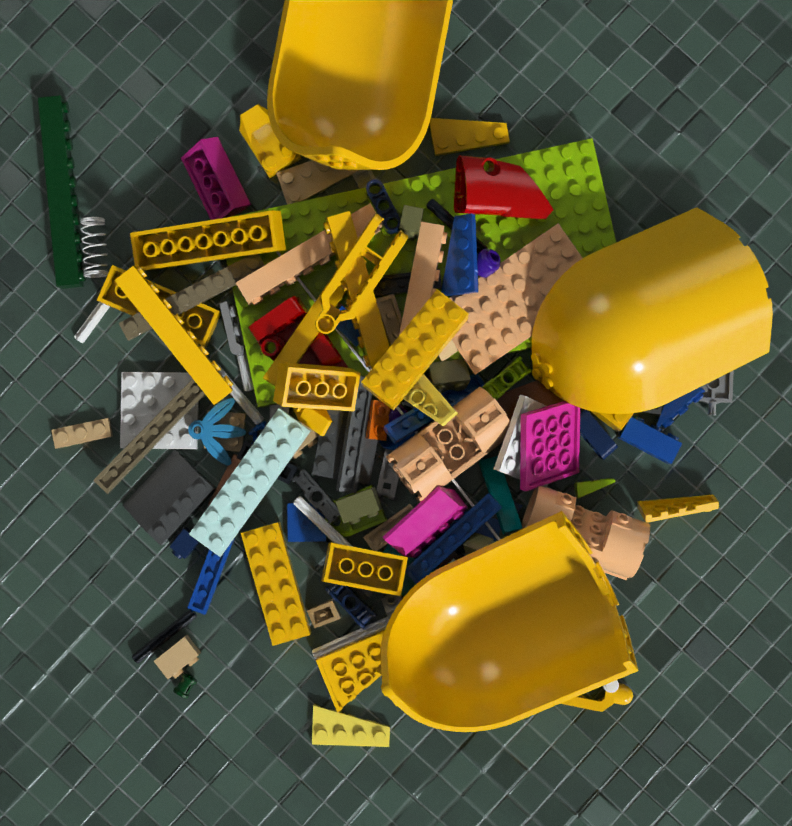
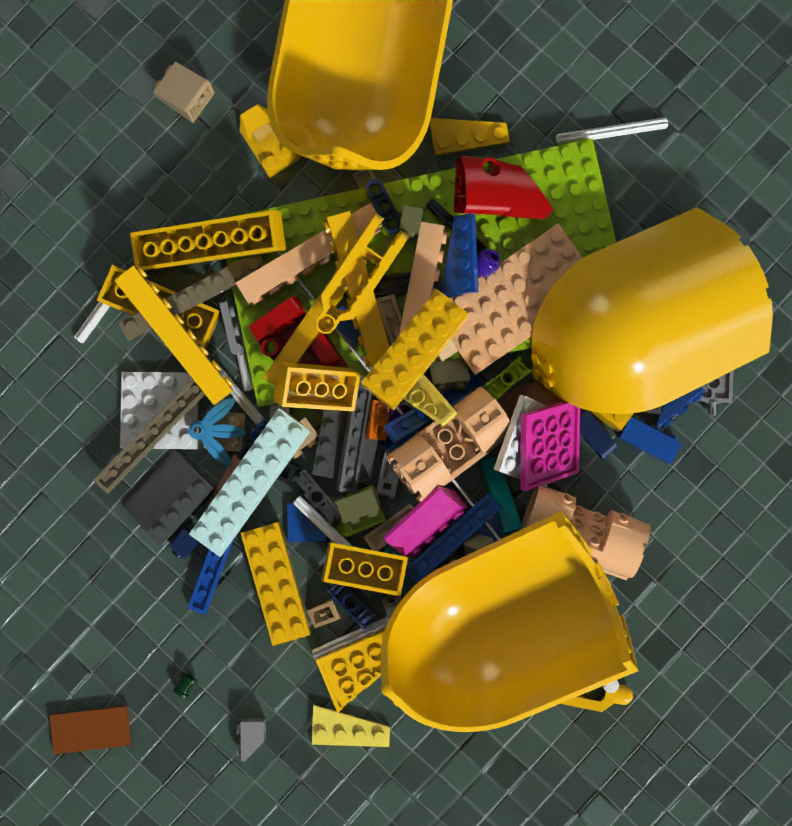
dark green brick [38,95,86,289] -> none
tan plate [51,418,113,449] -> none
white piece [80,217,109,278] -> none
black axle [132,609,197,664] -> none
tan brick [154,635,201,679] -> none
dark pink slope [181,137,251,220] -> none
tan wing [277,160,359,204] -> none
yellow slope [293,407,332,436] -> none
lime slope [574,478,615,498] -> none
yellow wing [637,495,719,523] -> none
none -> dark orange tile [49,705,132,754]
none -> tan slope [153,62,215,123]
none -> light grey slope [237,718,266,762]
none -> white axle [556,117,668,145]

